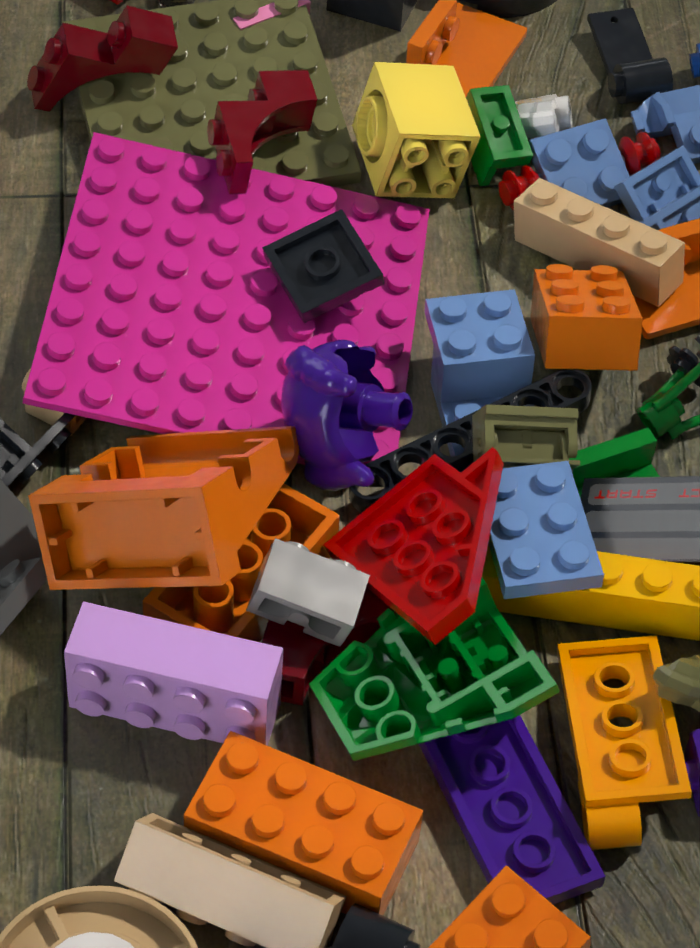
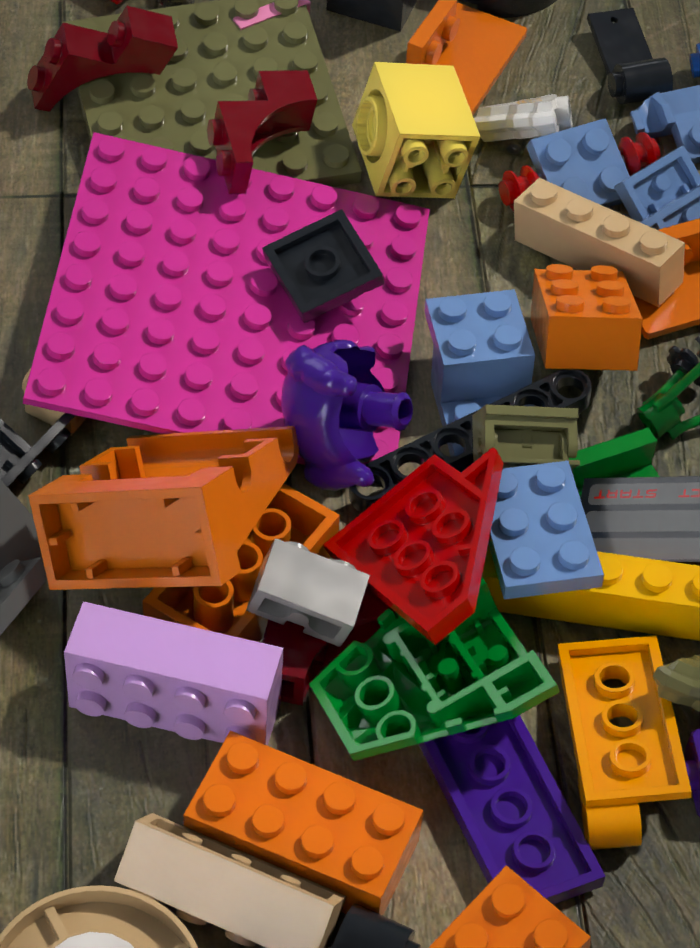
green panel [466,85,533,186] -> none

